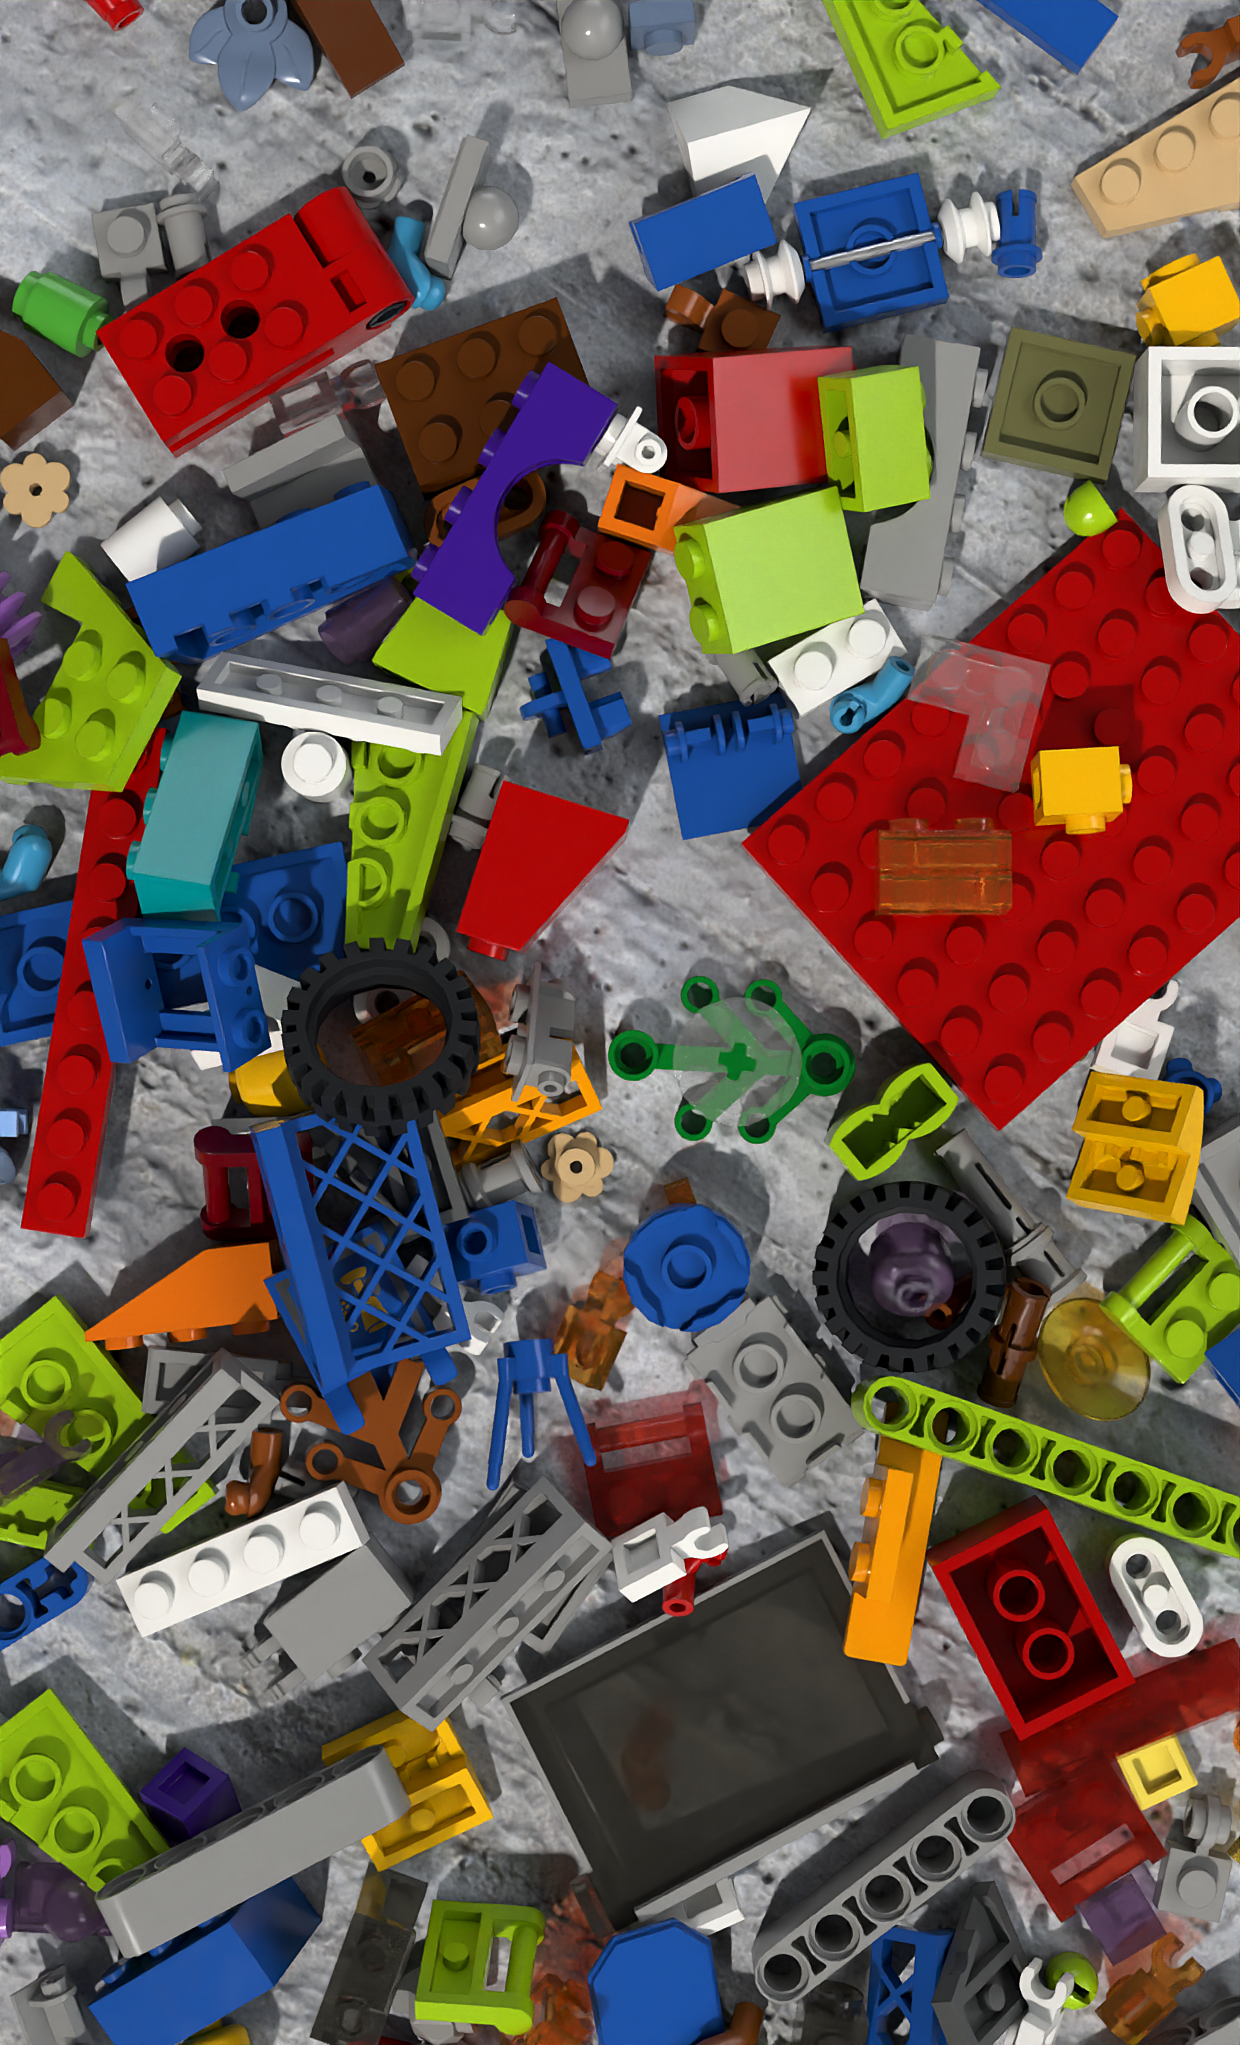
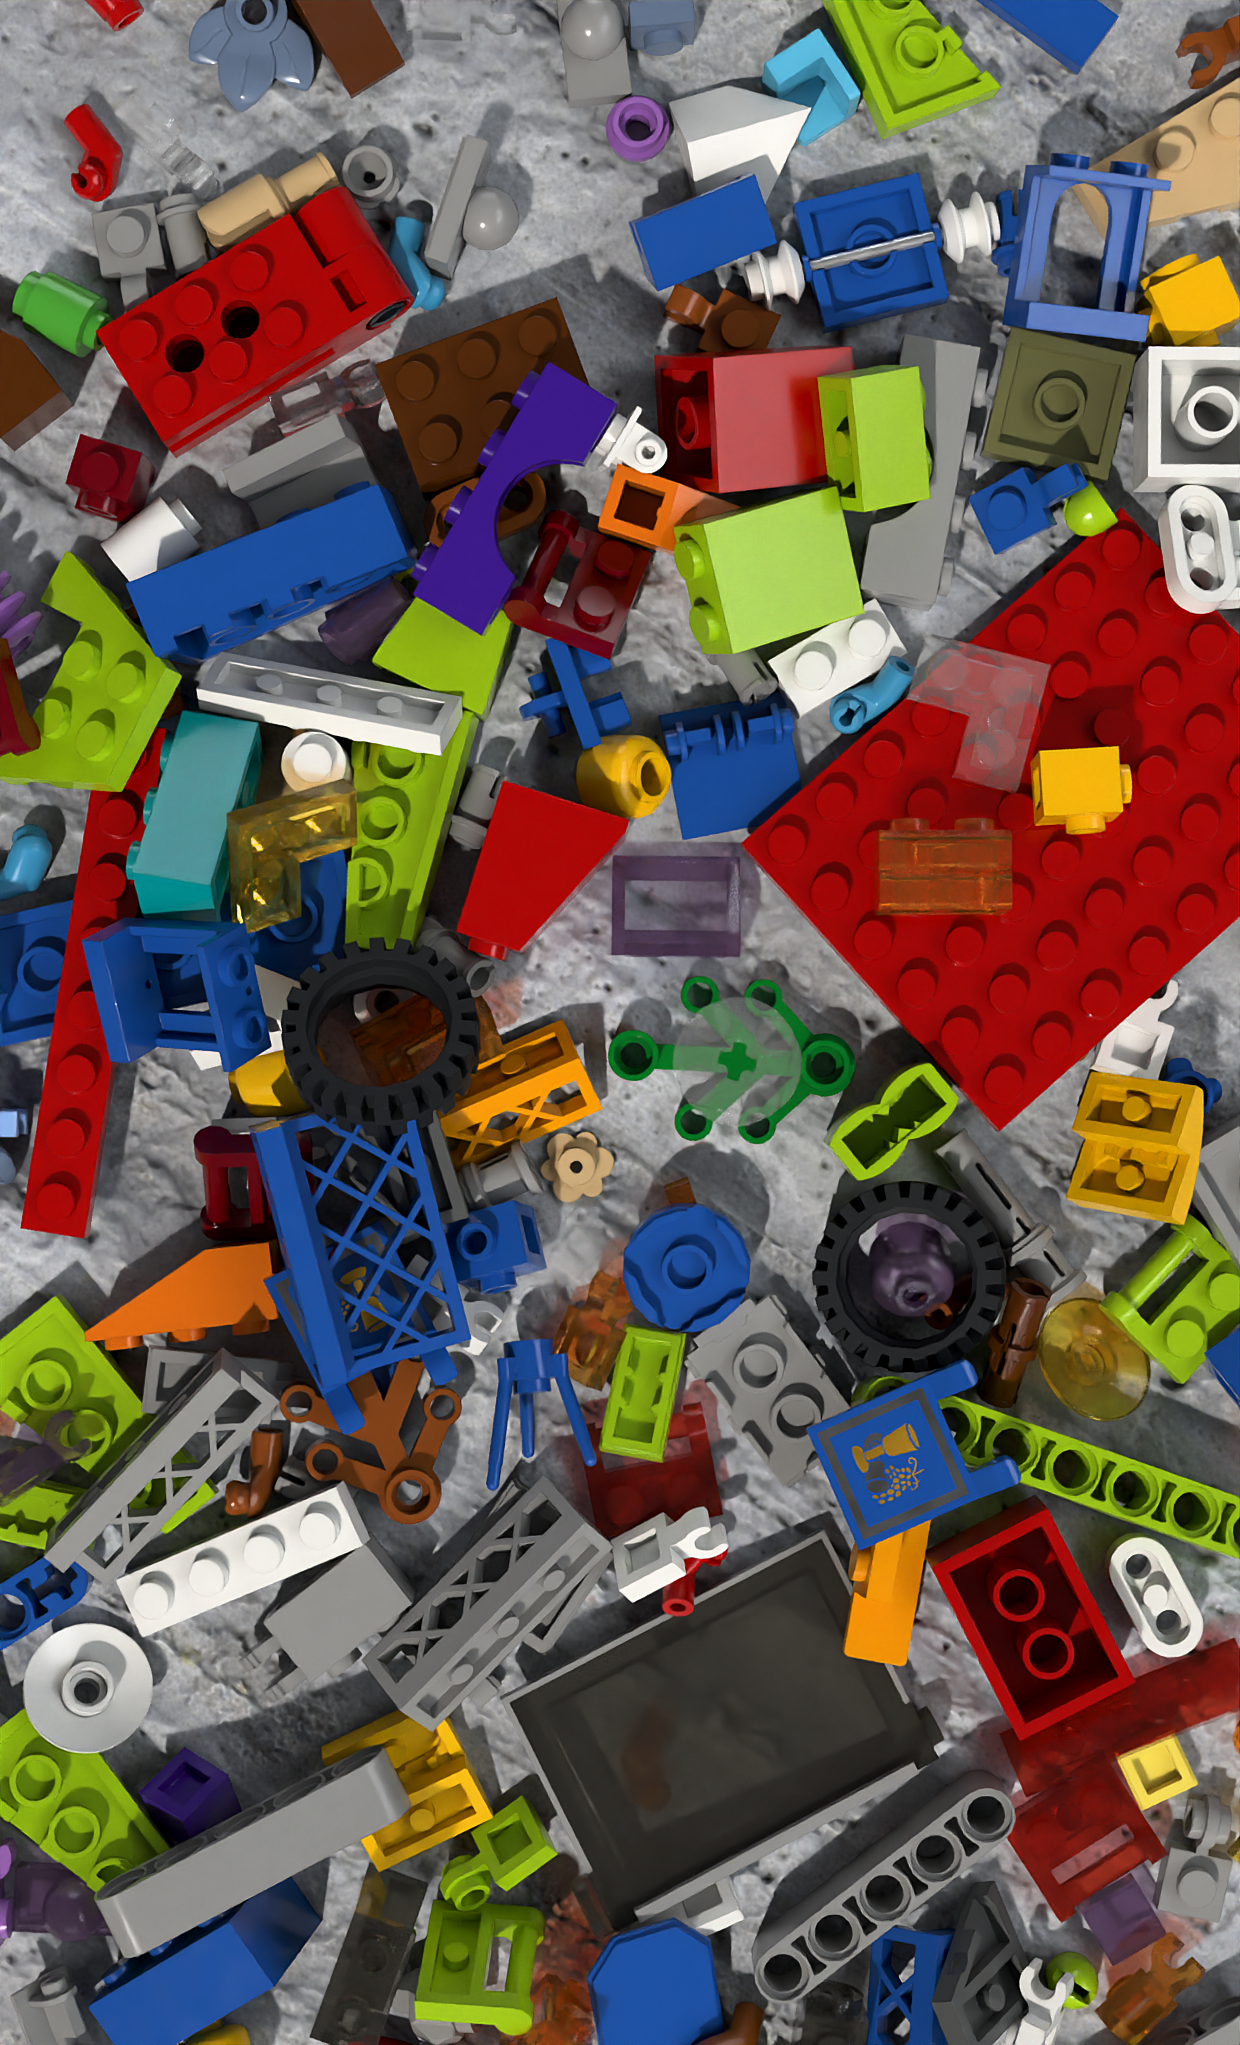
tan plant [0,453,71,528] -> none
light grey hinge [504,961,577,1102] -> none
none -> white dish [23,1623,153,1754]
none -> red arm [64,104,123,202]
none -> dark red brick [65,434,156,525]
none -> tan arm [197,151,341,256]
none -> clear yellow plate [226,778,357,934]
none -> light grey pin [414,928,496,997]
none -> lime plate [440,1795,558,1911]
none -> yellow head [575,735,672,819]
none -> lime plate [598,1323,687,1463]
none -> medium lavender plate [606,95,669,162]
none -> clear purple tile [611,855,741,958]
none -> medium azure panel [761,28,861,146]
none -> blue flag [806,1359,1021,1551]
none -> blue plate [968,463,1089,555]
none -> panel [1002,153,1172,342]

